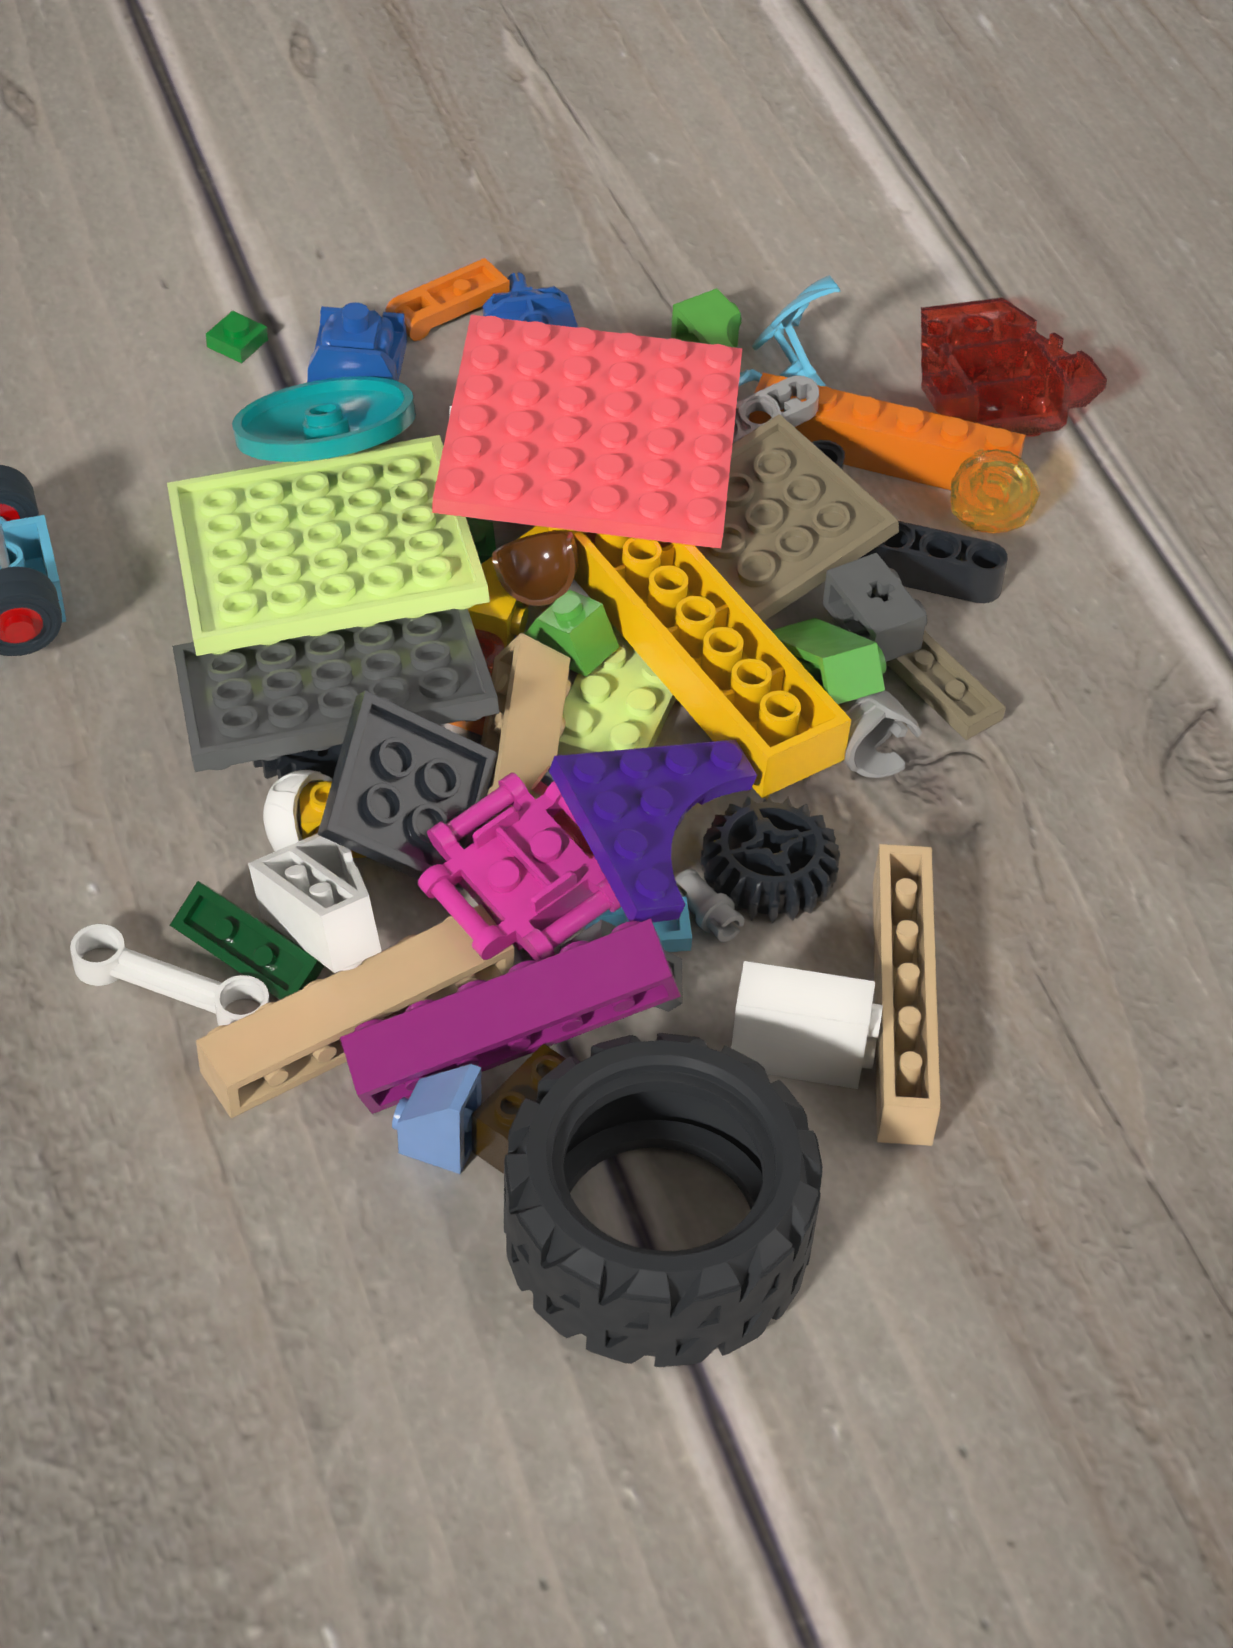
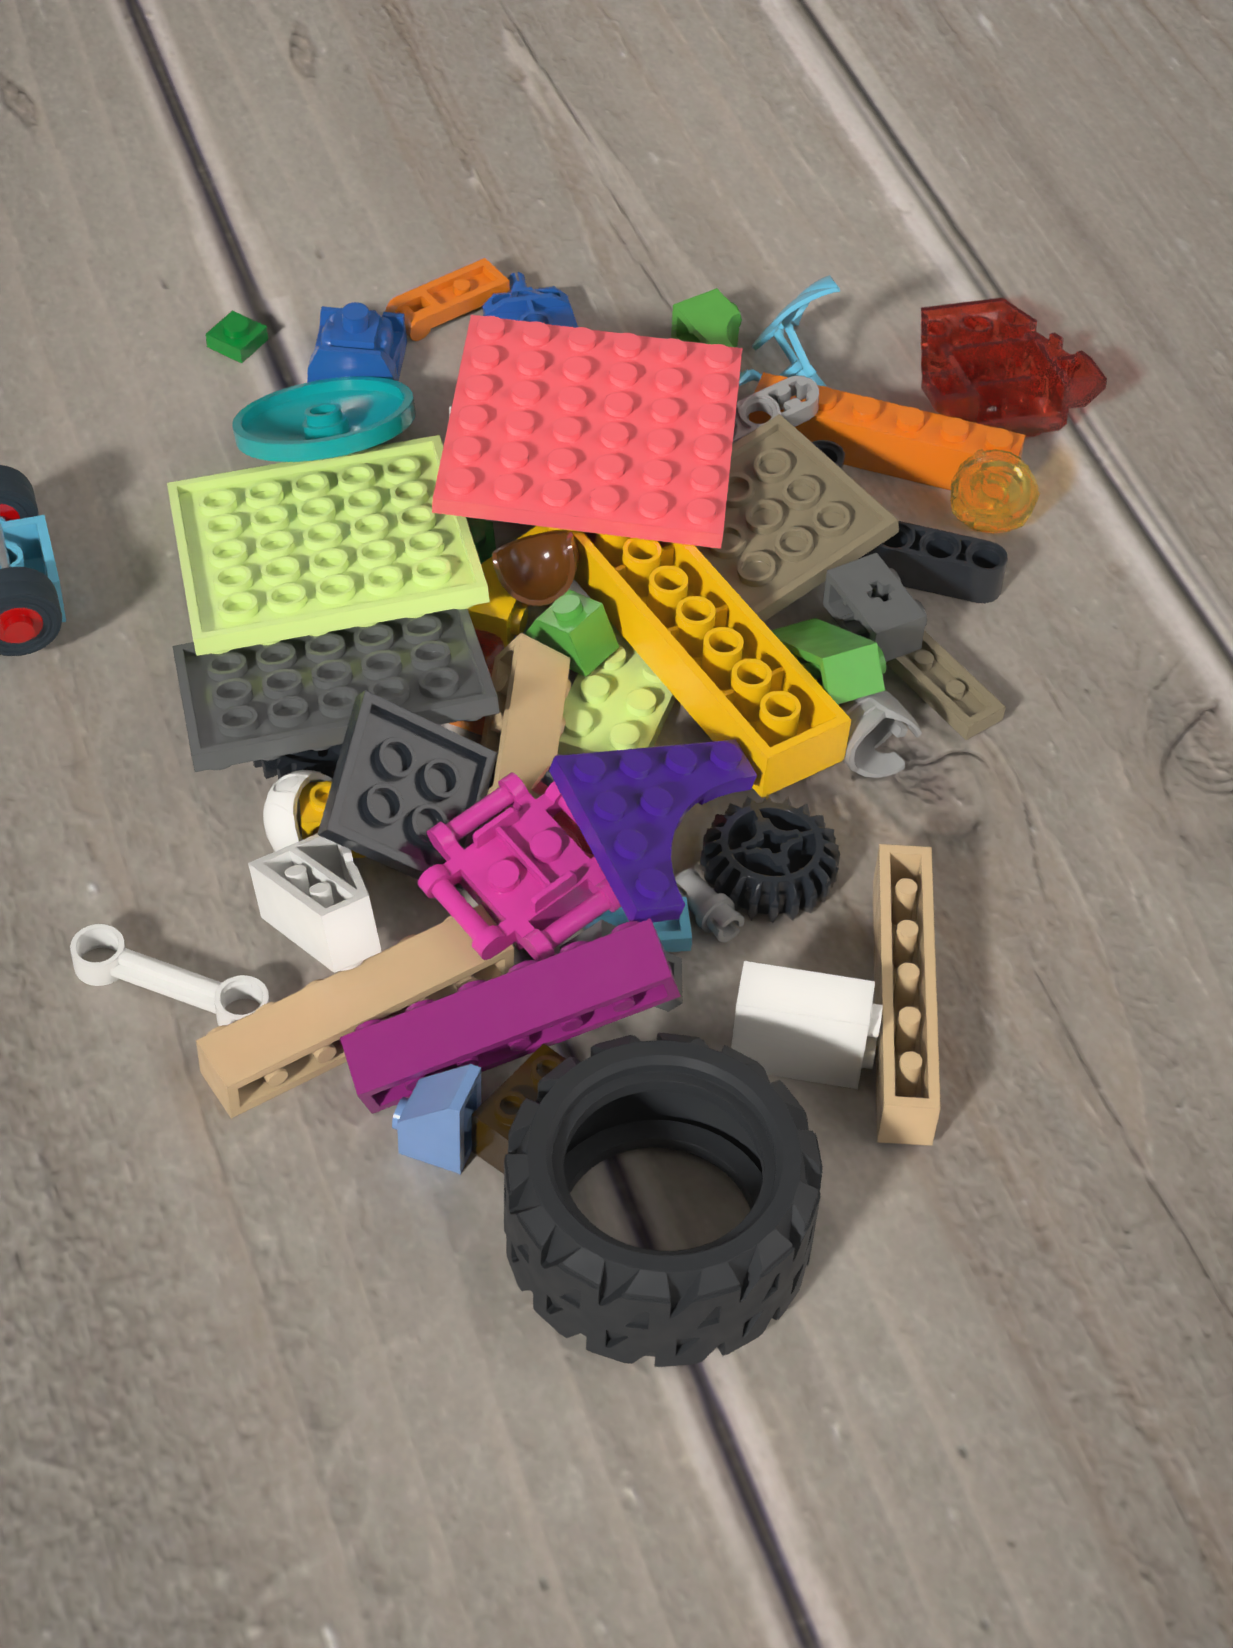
dark green plate [169,881,324,1000] -> none

